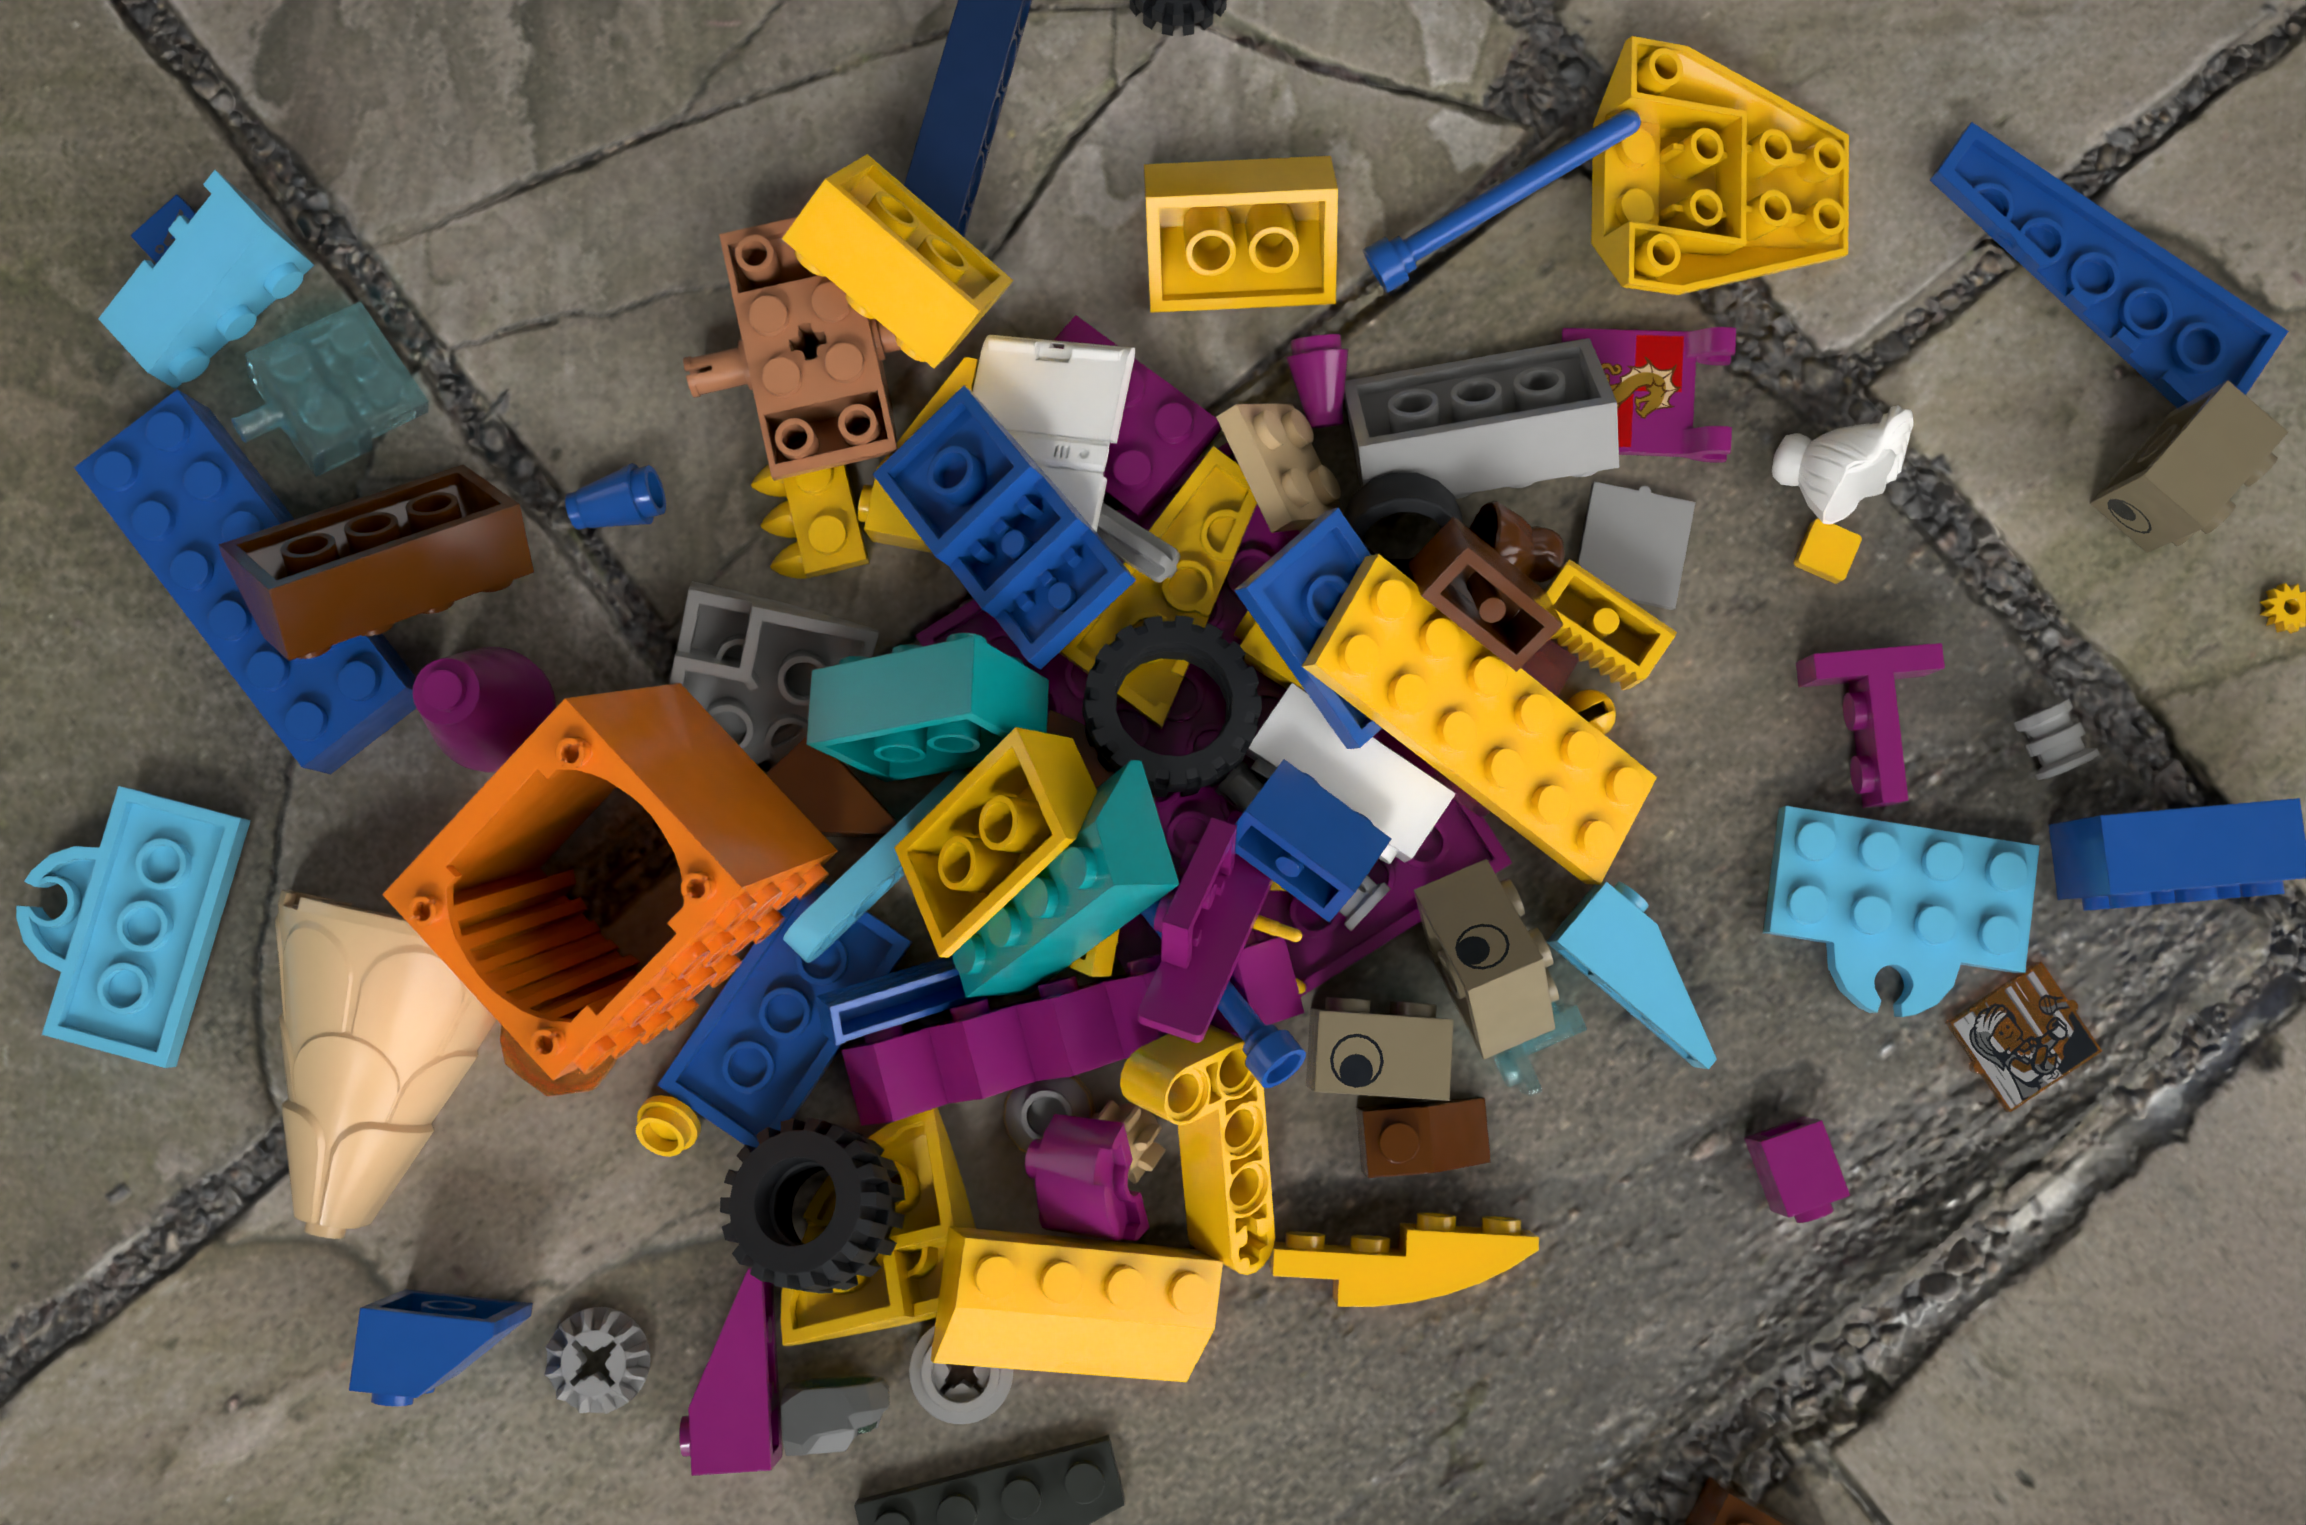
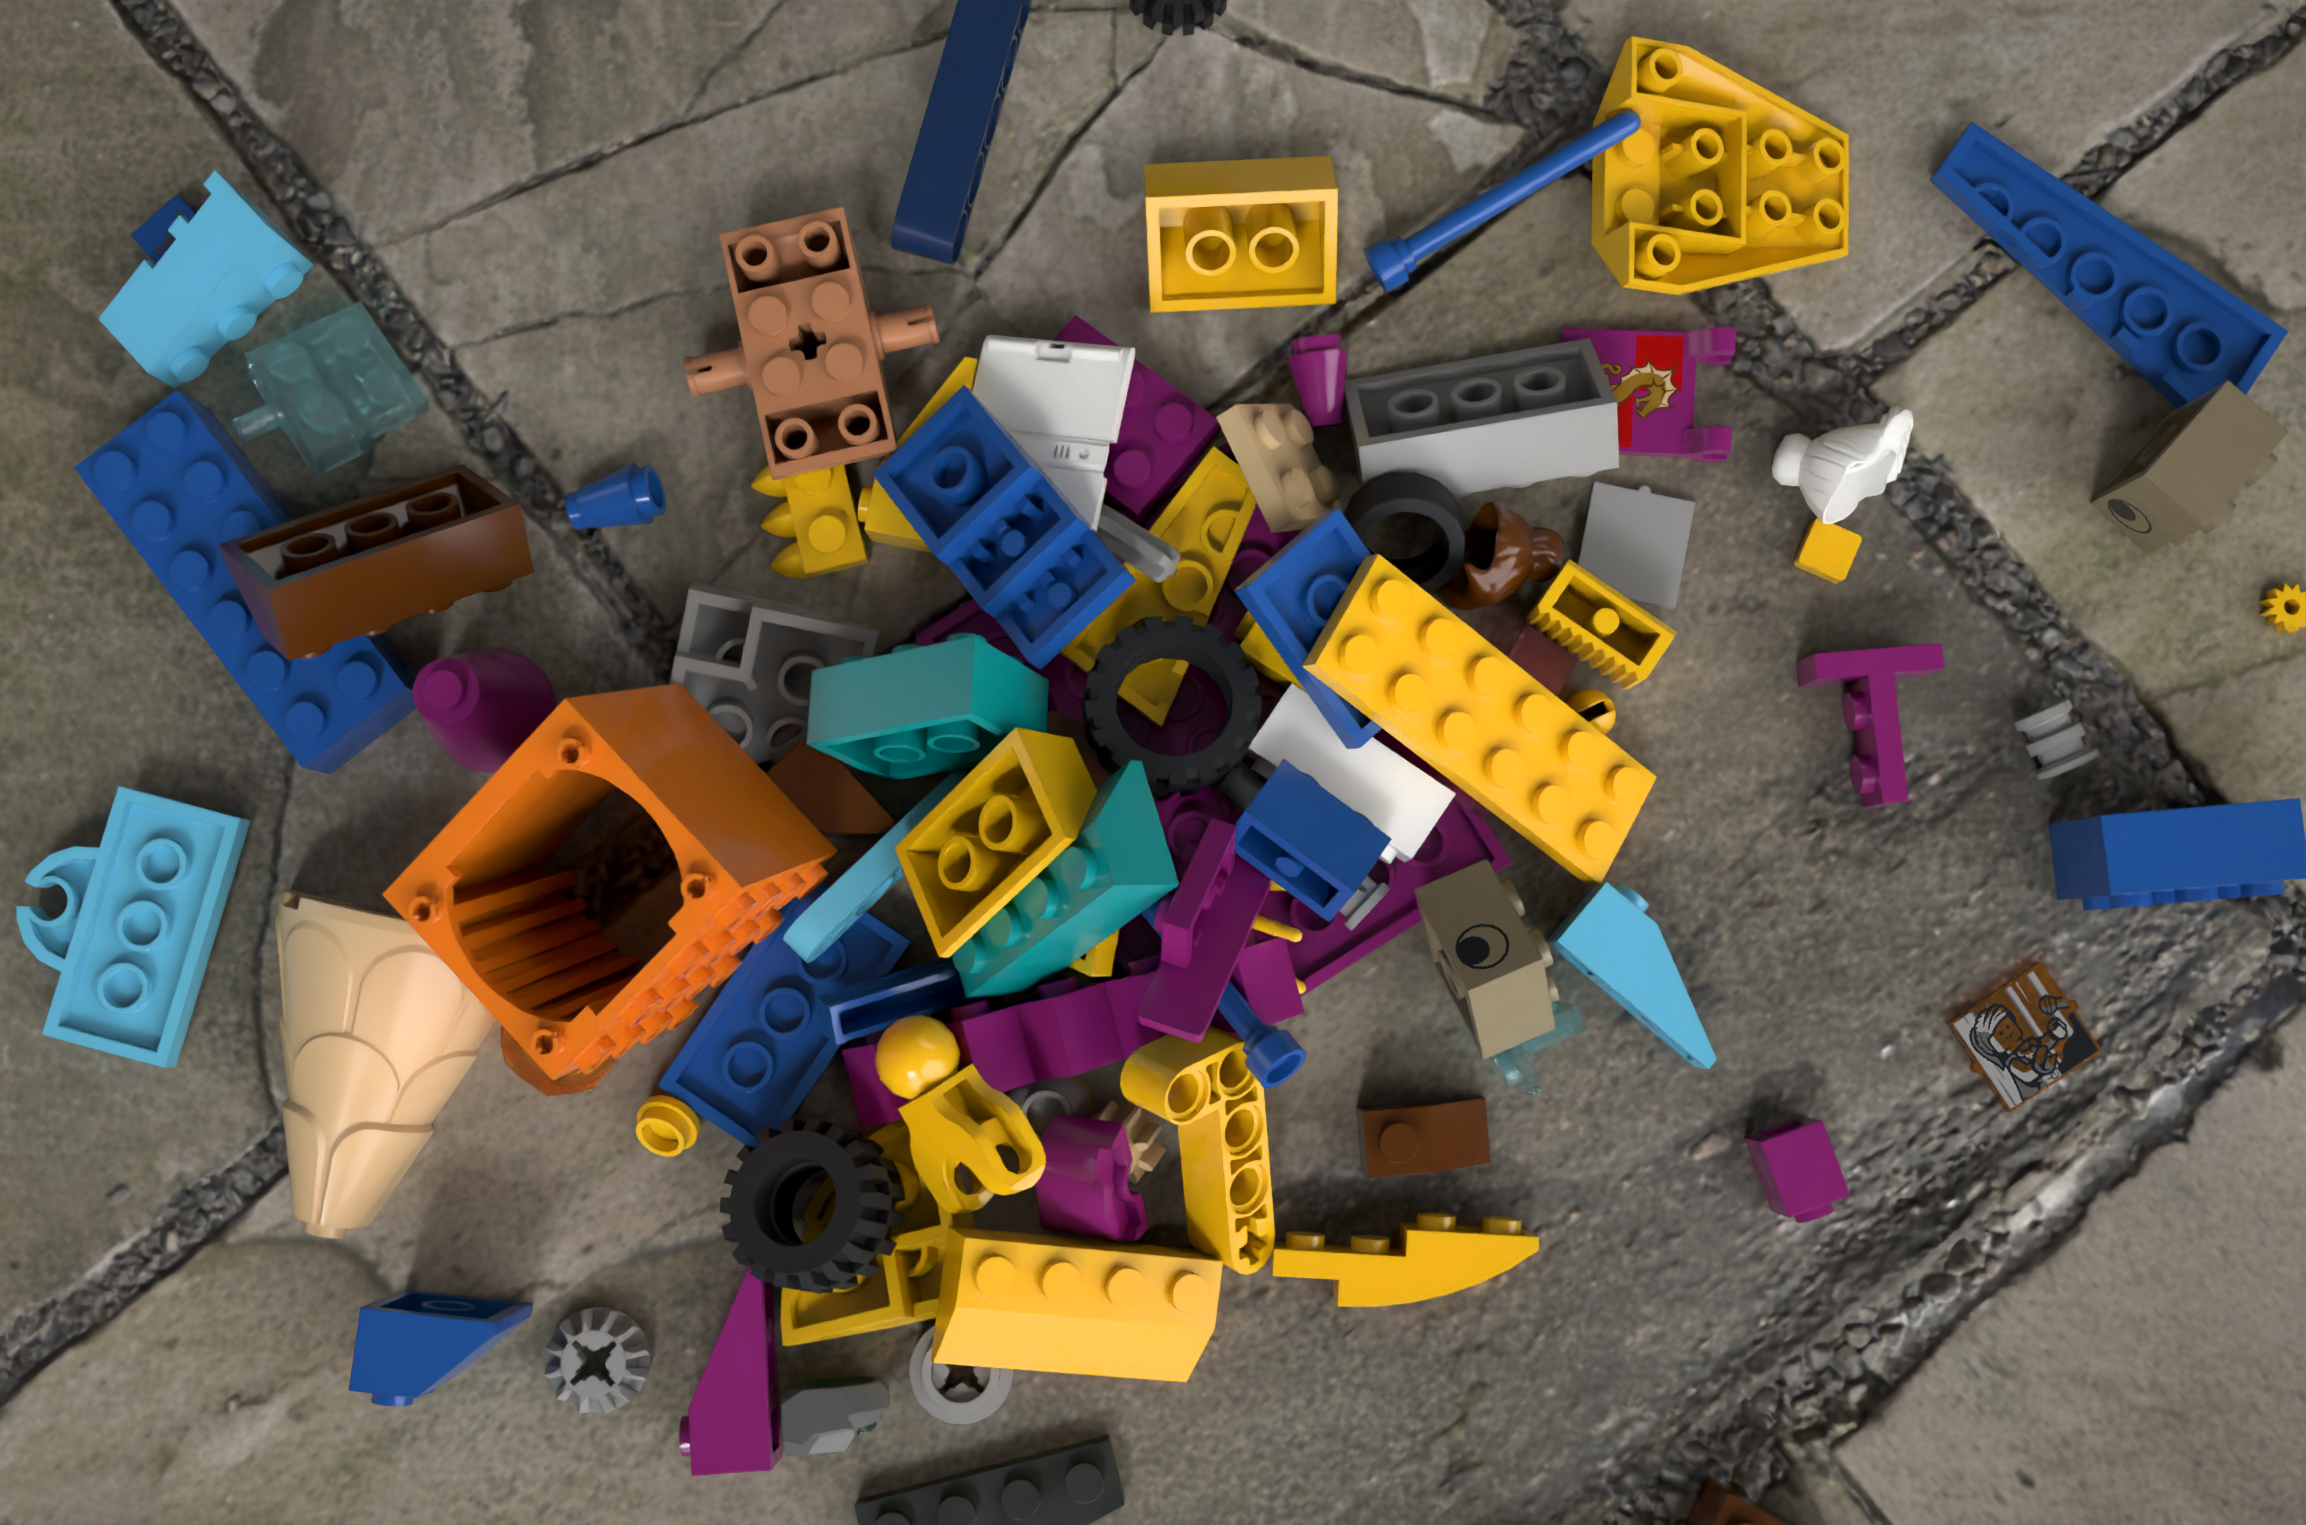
yellow slope [782,154,1014,369] -> none
dark tan brick [1306,997,1454,1101] -> none
reddish brown brick [1408,516,1563,672] -> none
medium azure plate [1763,806,2040,1017] -> none
none -> yellow piece [875,1015,1046,1215]

